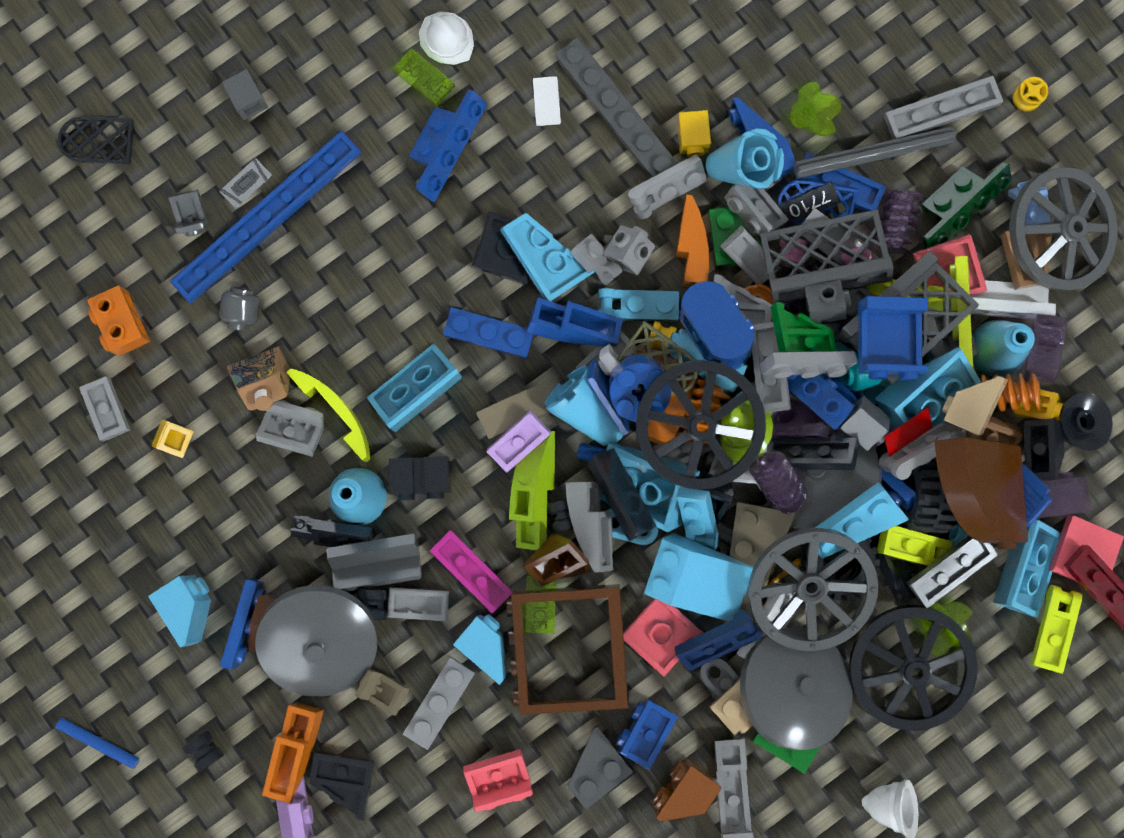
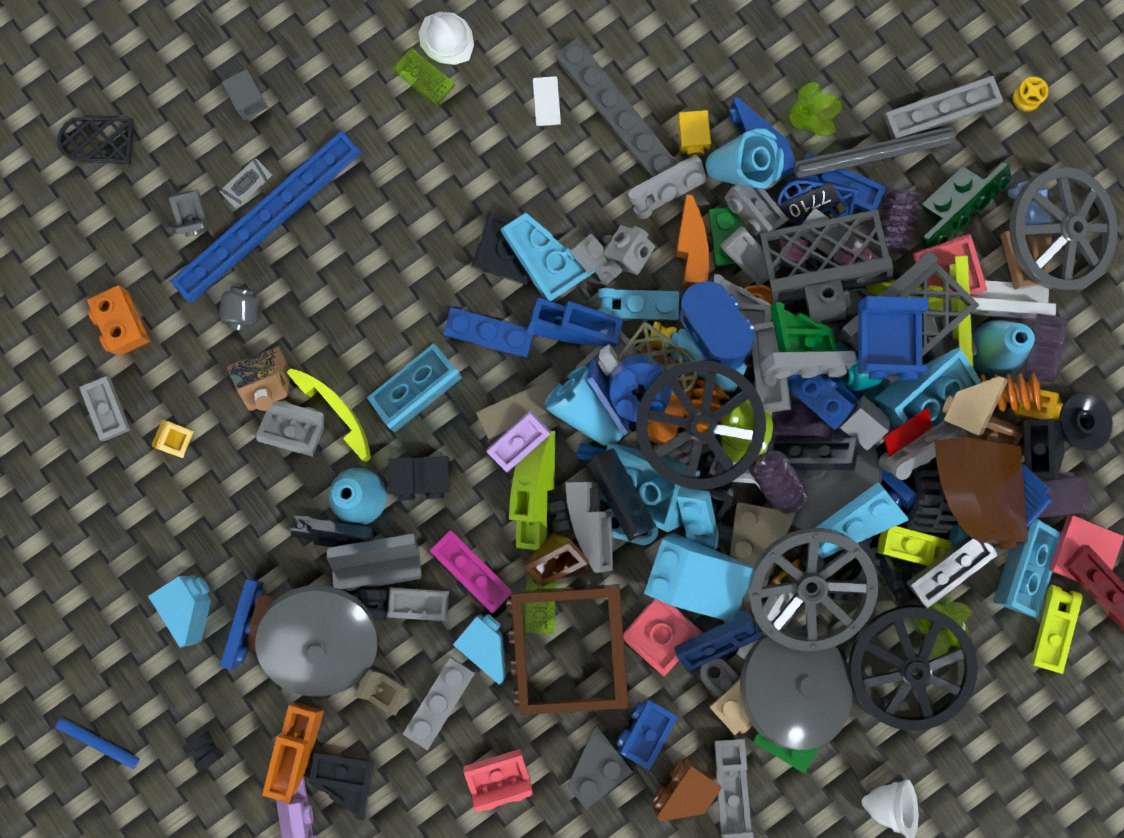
blue bracket [409,90,487,202] -> none

